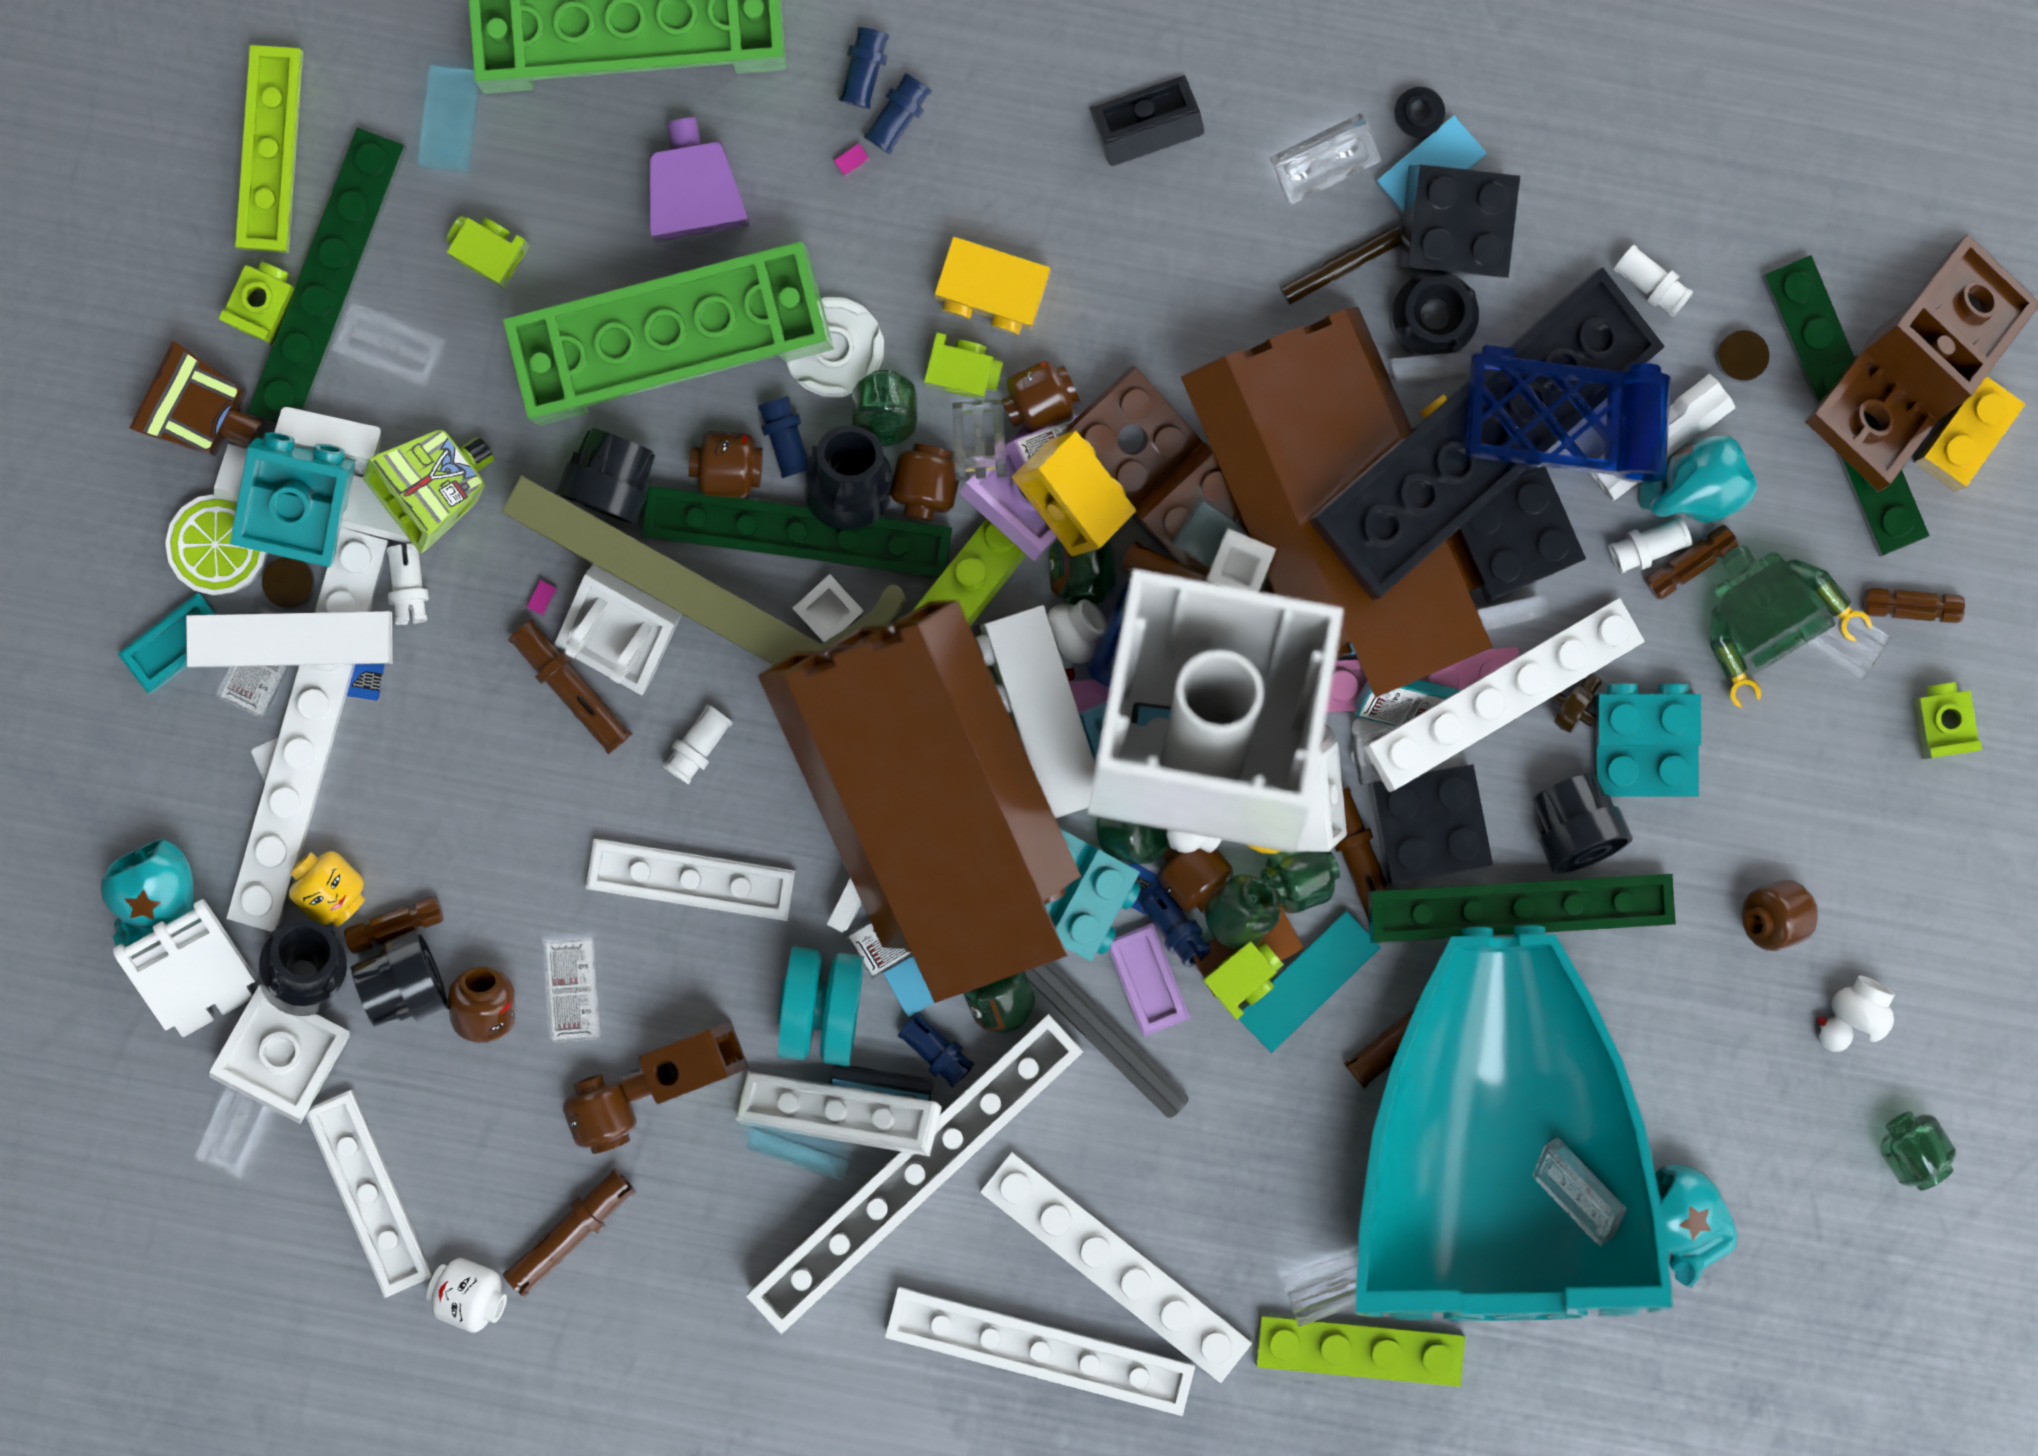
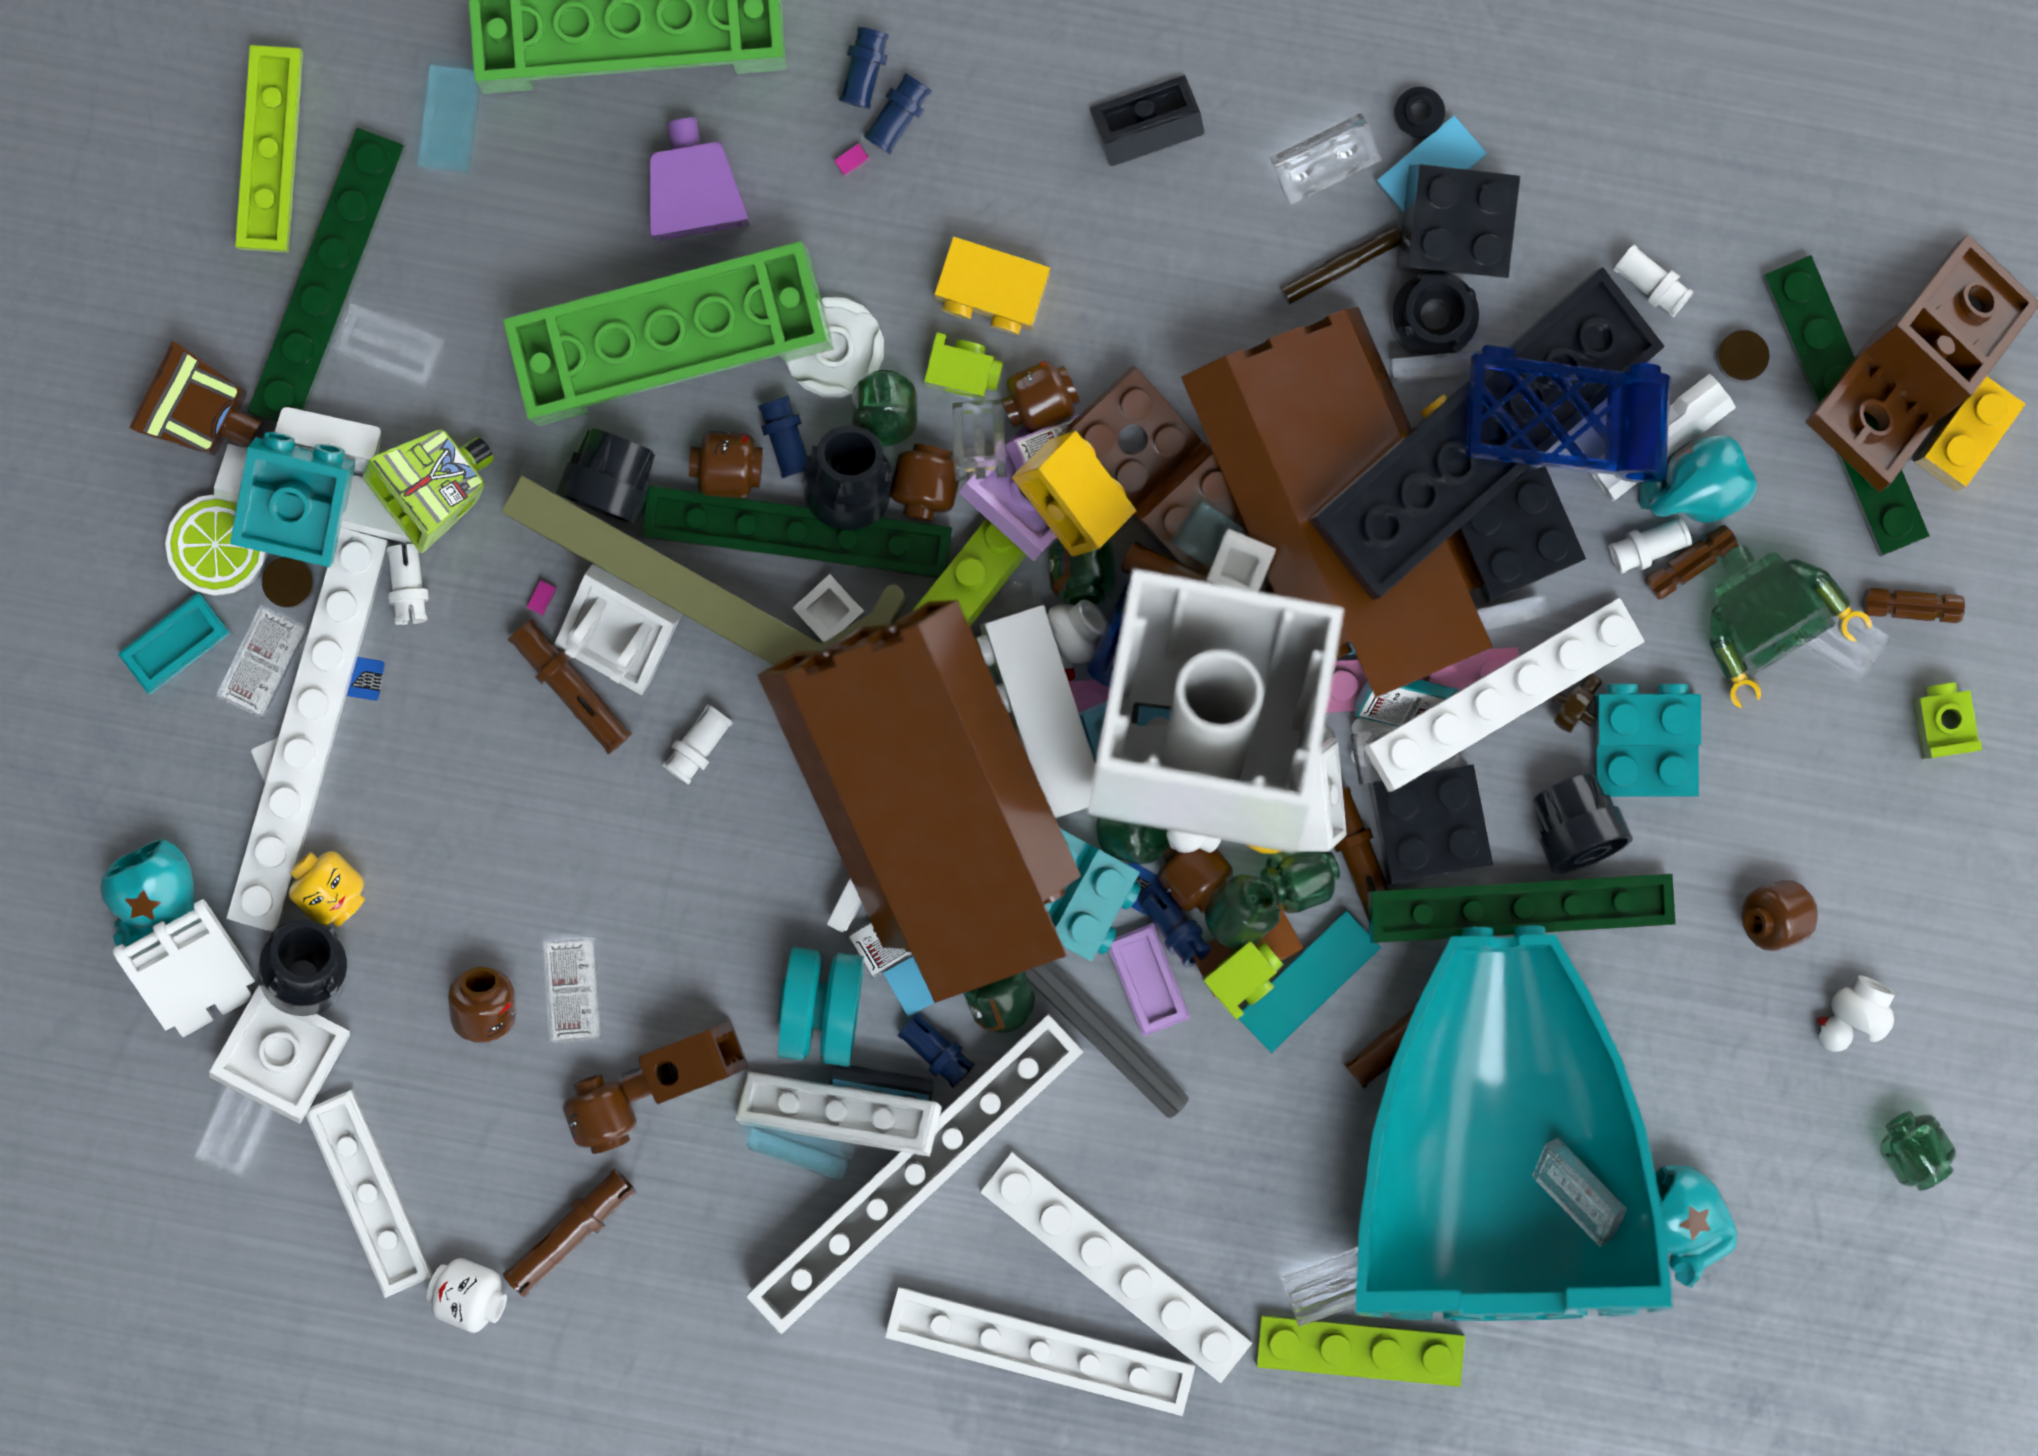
white tile [186,611,393,668] -> none
lime brick [218,261,295,345] -> none
reddish brown axle [344,897,444,954] -> none
black piece [351,929,449,1028] -> none
lime brick [446,215,530,289] -> none
white tile [586,839,796,921] -> none

